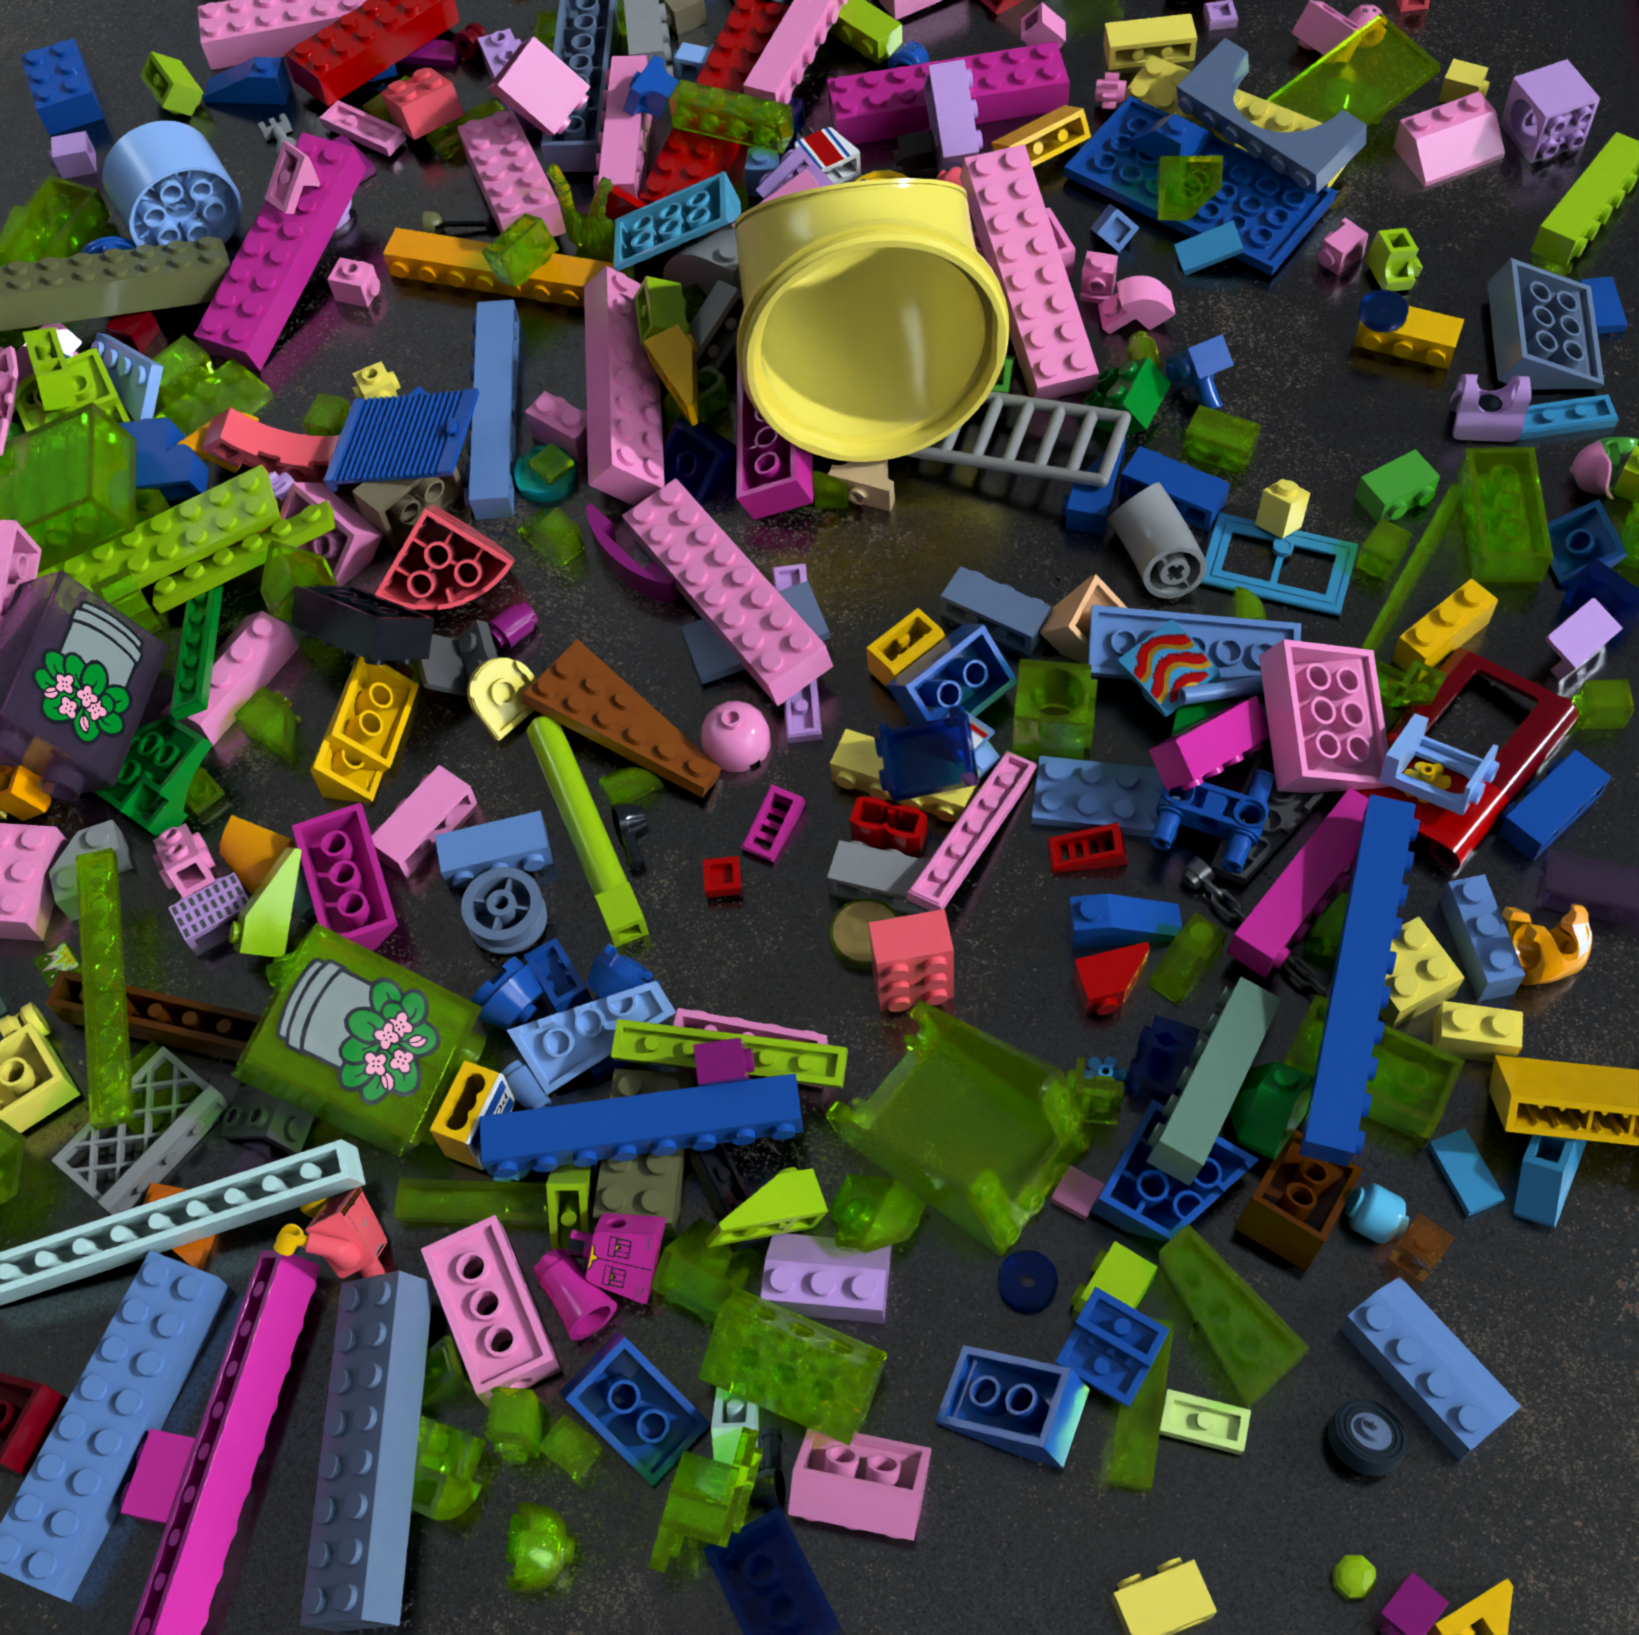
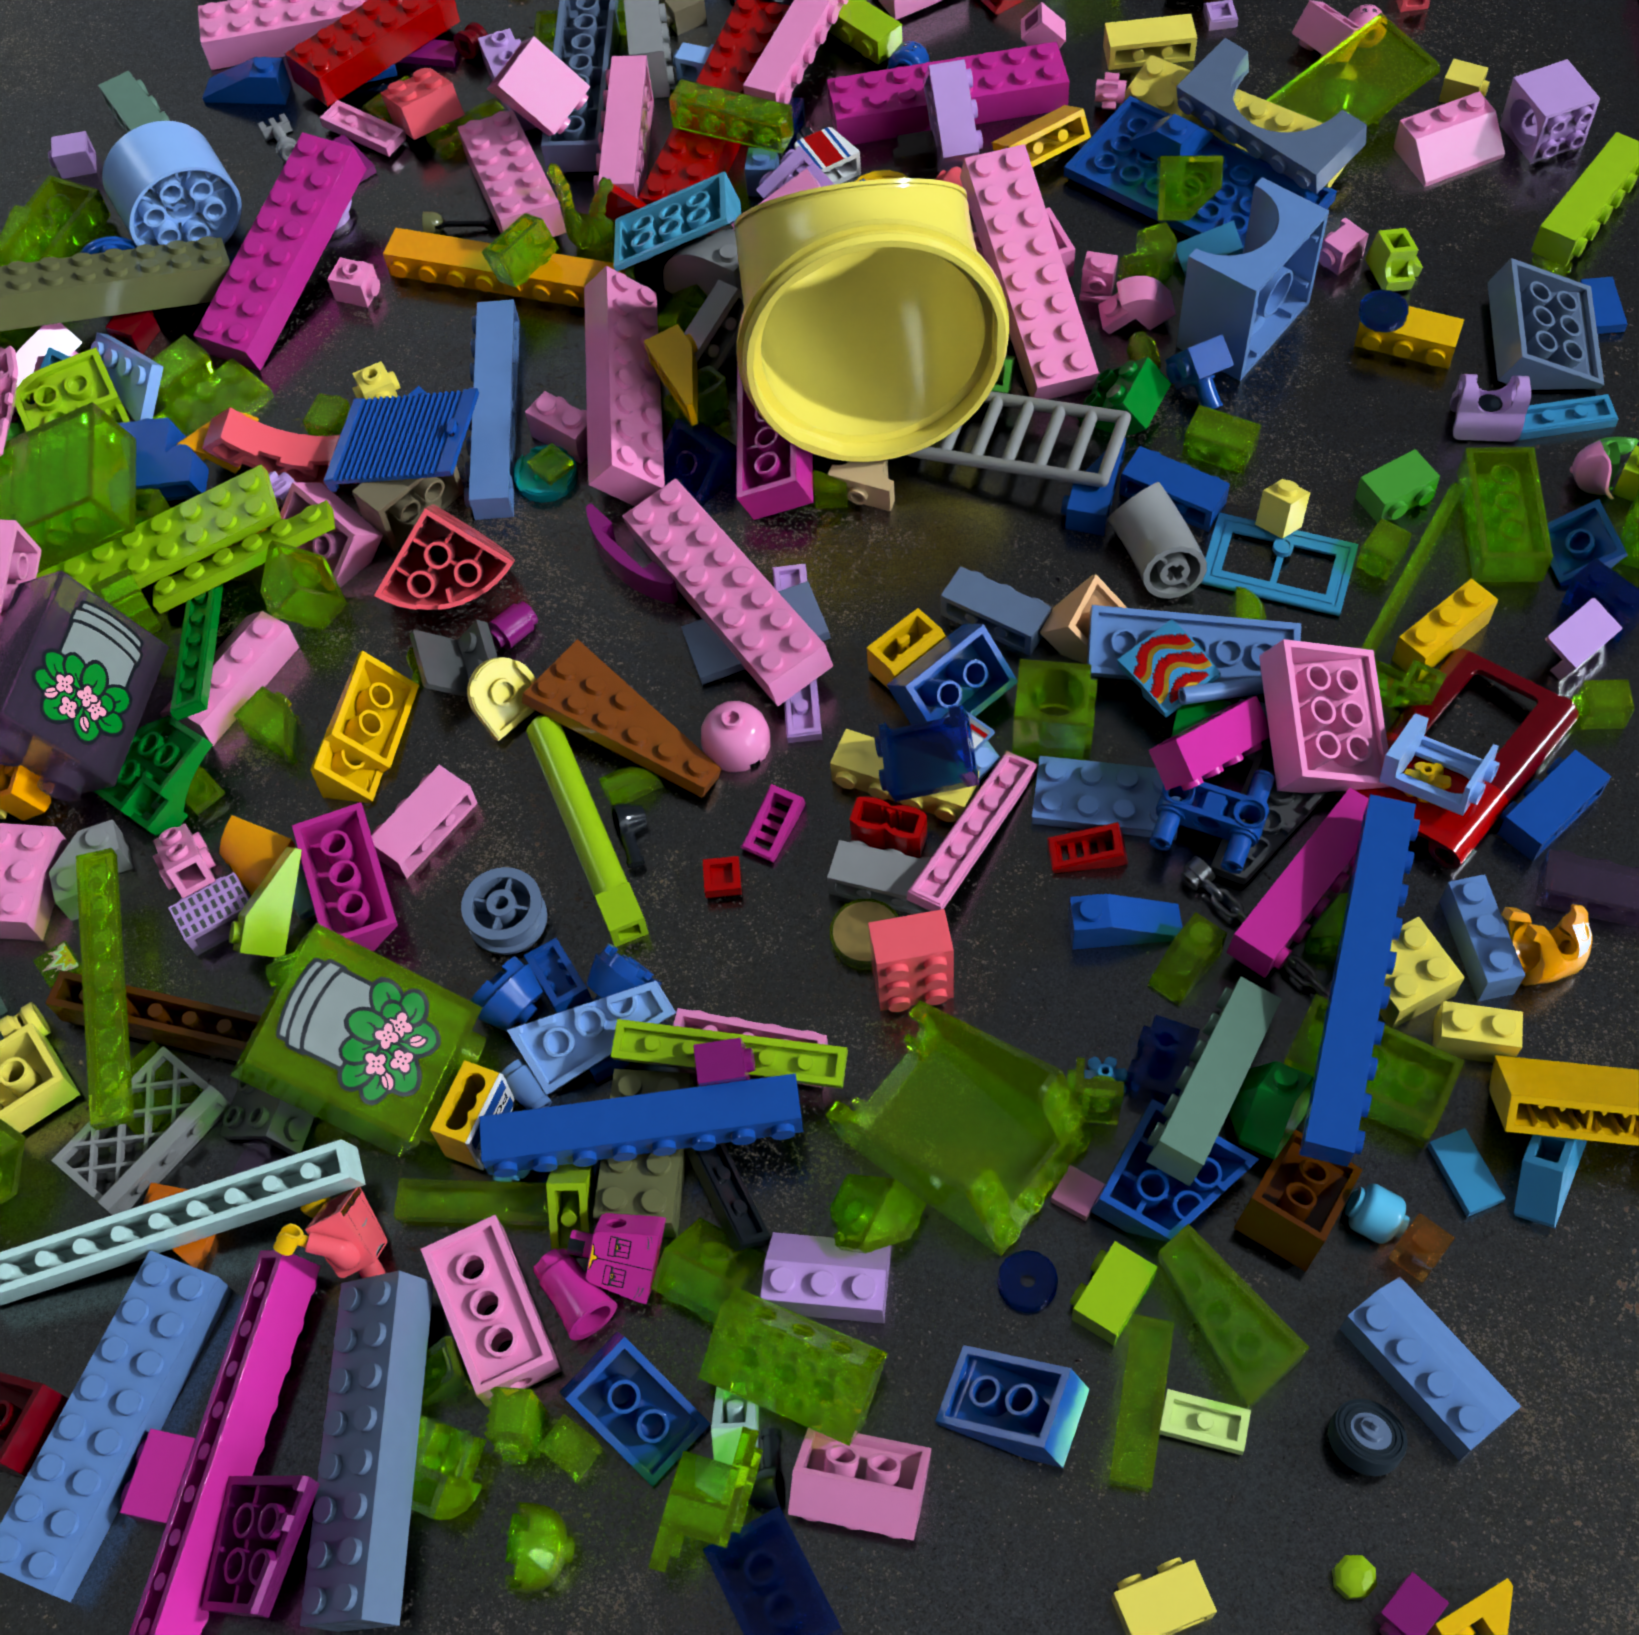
blue brick [20,38,104,136] -> none
lime slope [23,327,77,411] -> none
lime brick [139,51,203,116] -> none
bright pink slope [264,141,320,214] -> none
black brick [290,585,434,665] -> none
medium blue brick [435,811,554,889] -> none
clear neon green slope [517,507,585,568] -> none
blue brick [623,55,680,120] -> none
lime brick [634,276,690,347] -> none
lime slope [705,1167,828,1247] -> none
blue slope [1055,1287,1170,1409] -> none
red slope [1073,942,1150,1015] -> none
medium blue panel [1090,204,1139,253] -> none
none -> sand green brick [98,70,170,133]
none -> magenta wedge [201,1475,320,1618]
none -> clear neon green brick [1118,222,1177,284]
none -> medium blue piece [1176,177,1329,381]

